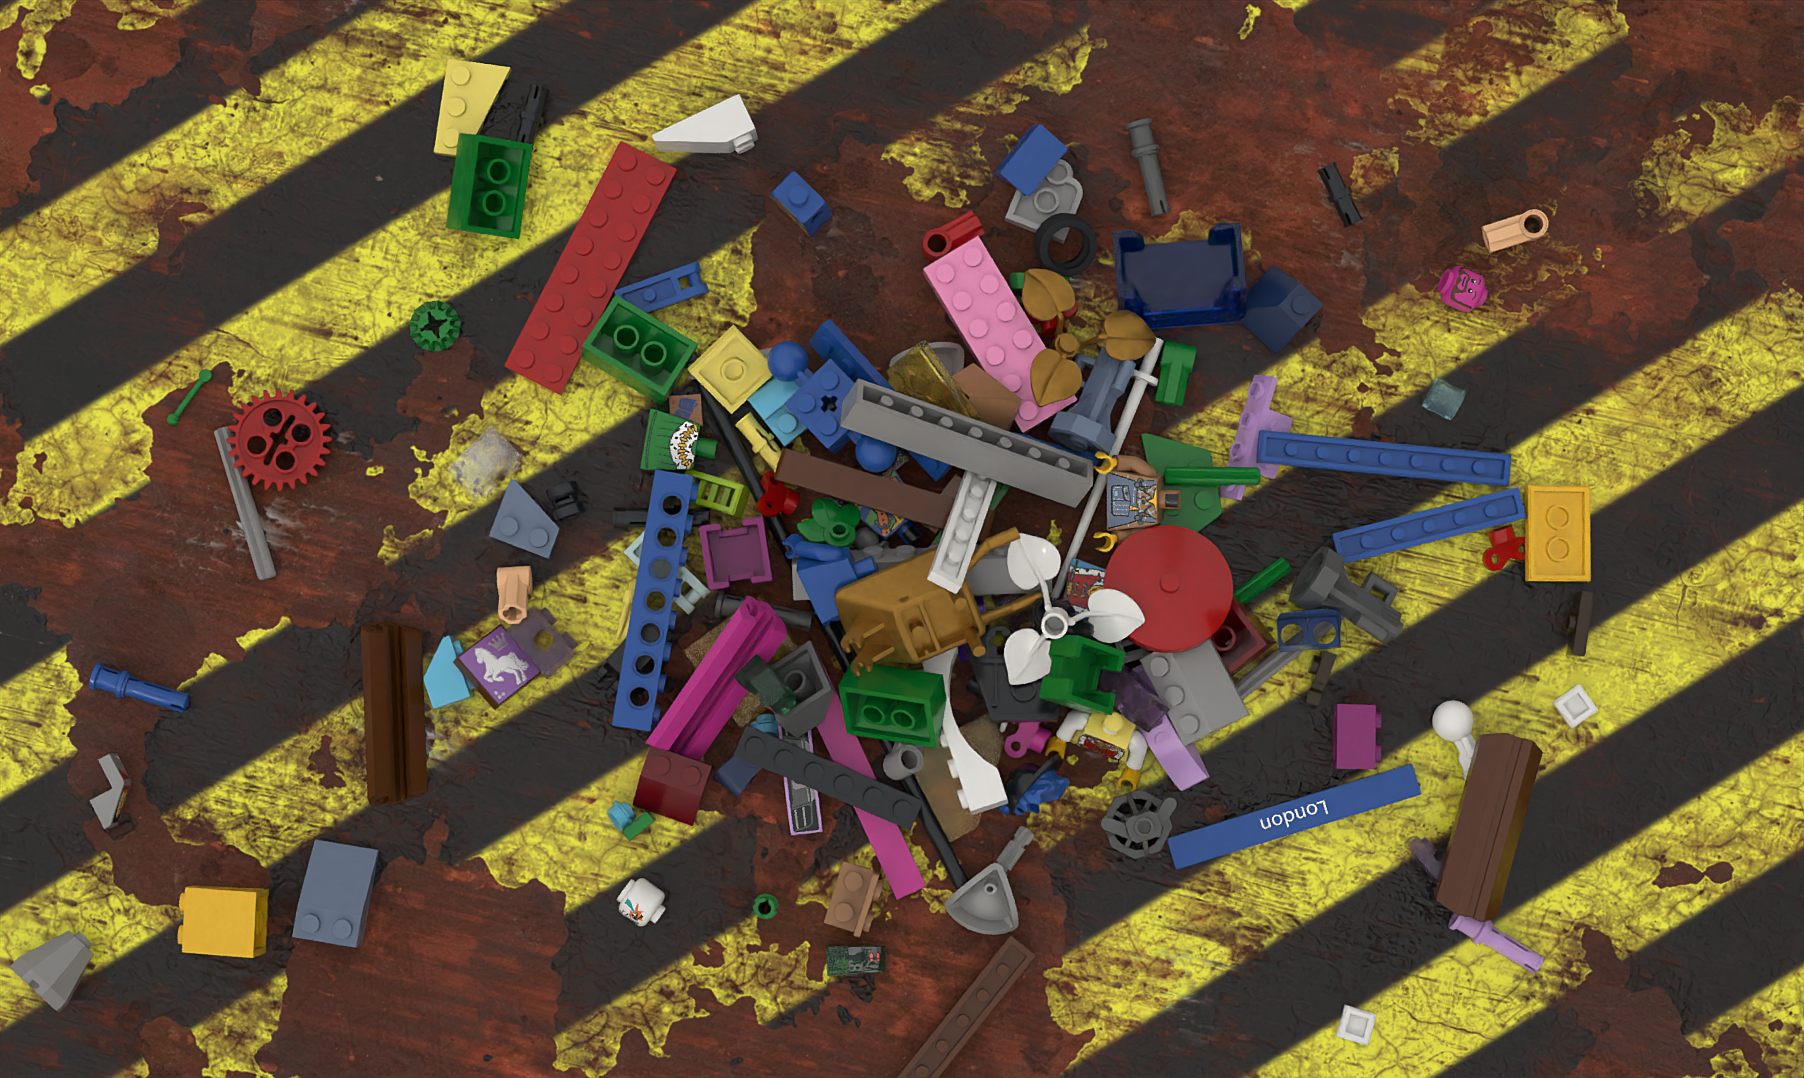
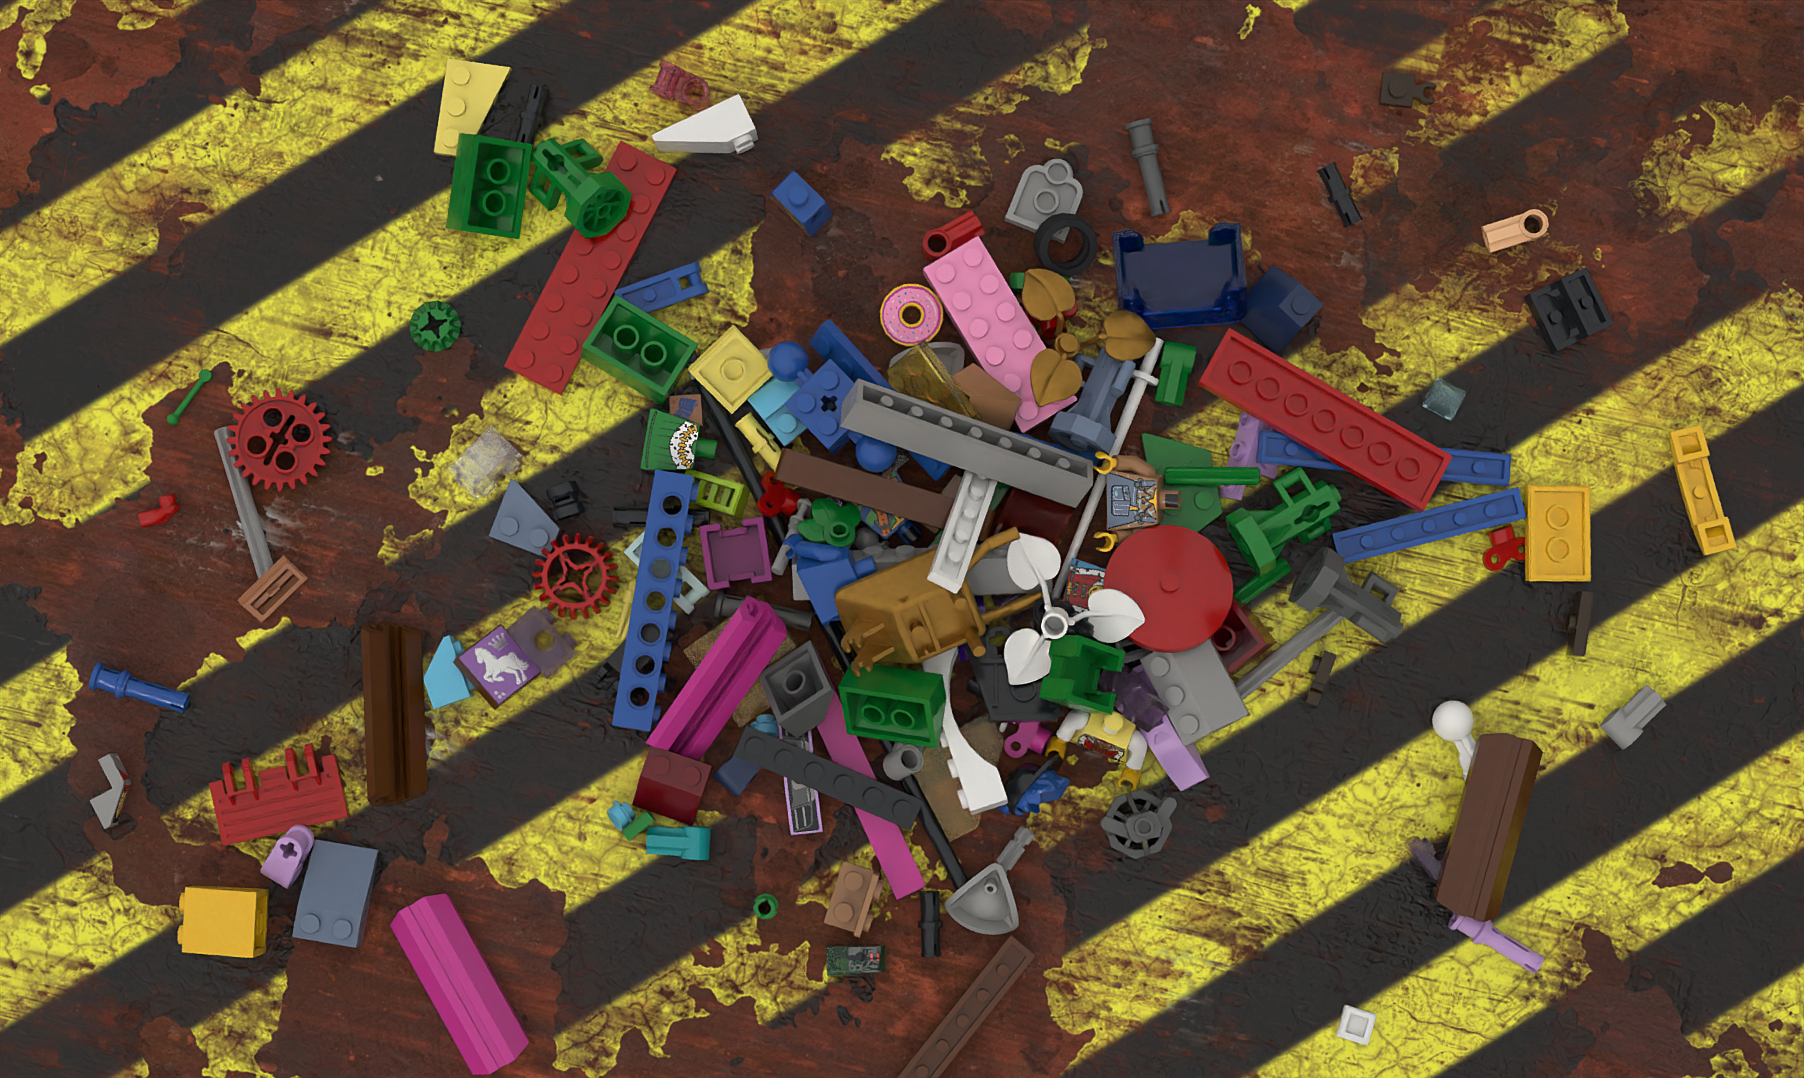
light grey cone [10,931,93,1013] -> none
light nougat piece [497,566,532,624] -> none
white head [617,878,666,926] -> none
clear green leg [734,654,796,715] -> none
blue panel [993,124,1067,196] -> none
blue tile [1166,763,1421,869] -> none
blue piece [1276,609,1341,652] -> none
magenta brick [1332,704,1381,769] -> none
dark pink head [1437,266,1488,312] -> none
white tile [1551,684,1598,729] -> none
none -> red arm [138,494,179,528]
none -> red hinge [209,743,350,846]
none -> nougat tile [238,555,308,623]
none -> lavender piece [260,825,314,889]
none -> dark pink piece [390,893,529,1075]
none -> green piece [529,138,632,239]
none -> red gear [532,533,620,620]
none -> teal piece [646,826,711,860]
none -> clear pink piece [648,61,712,111]
none -> light grey piece [771,498,813,575]
none -> tile [880,284,943,347]
none -> black pin [918,890,943,957]
none -> clear red slope [990,487,1075,547]
none -> red plate [1197,328,1453,513]
none -> green piece [1226,466,1342,577]
none -> dark brown plate [1379,71,1437,109]
none -> black slope [1524,267,1614,354]
none -> light grey piece [1600,685,1666,750]
none -> yellow slope [1669,425,1736,556]

